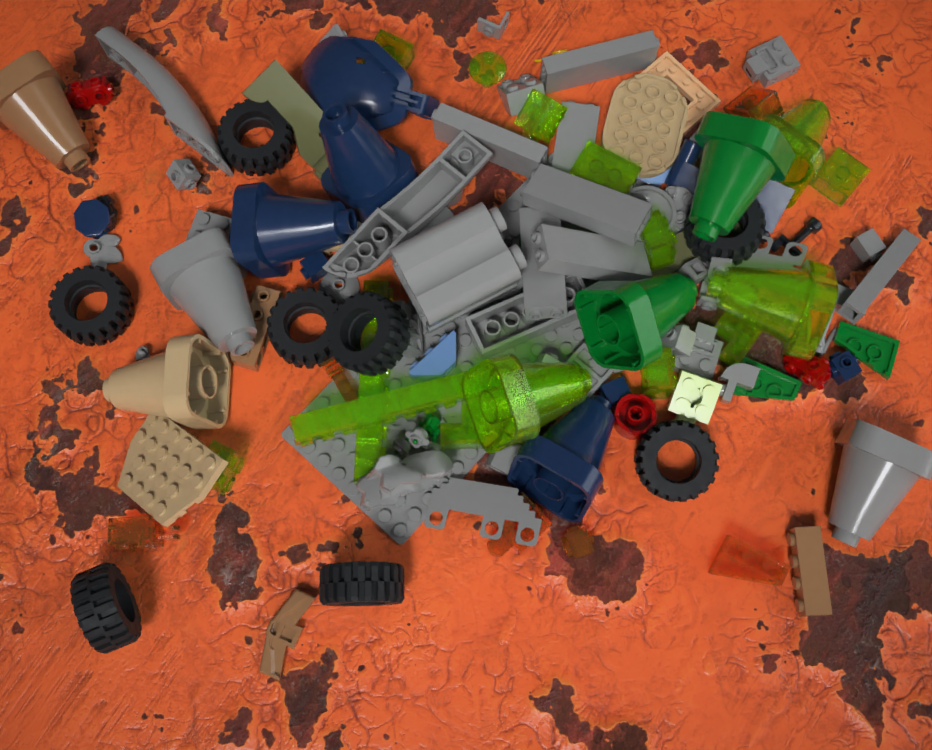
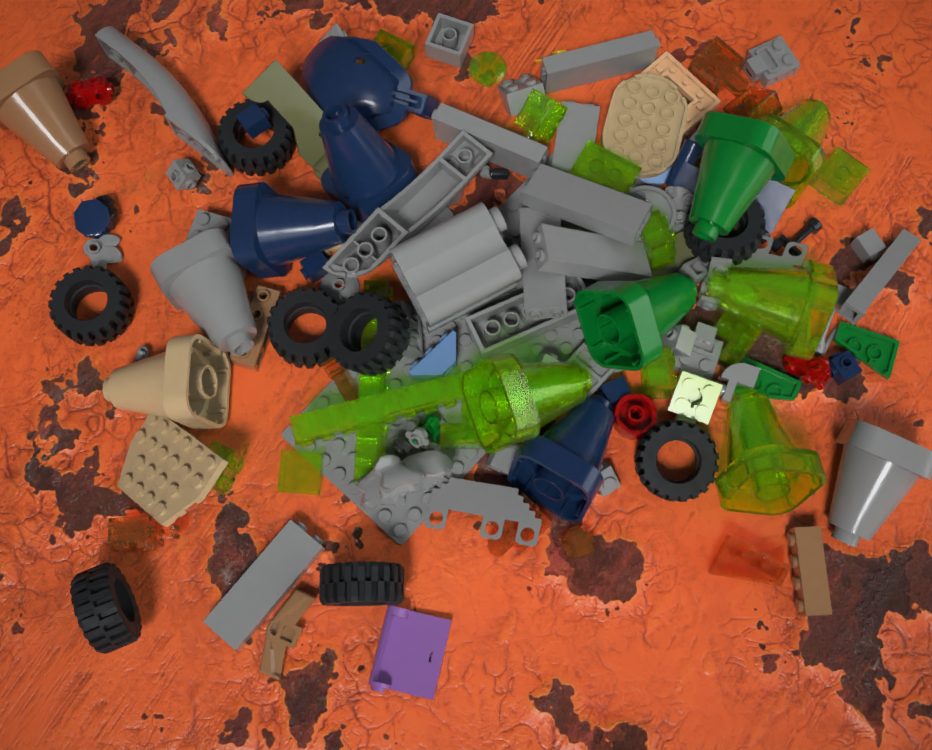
light grey bracket [477,11,510,40] -> none
none -> light grey brick [203,519,325,651]
none -> dark blue brick [236,102,272,139]
none -> clear neon green tile [277,450,324,495]
none -> medium lavender door [368,605,452,700]
none -> light grey brick [425,13,474,68]
none -> black arm [479,165,508,180]
none -> light grey bracket [599,461,621,497]
none -> clear orange brick [688,36,748,96]
none -> clear neon green cone [715,388,827,516]

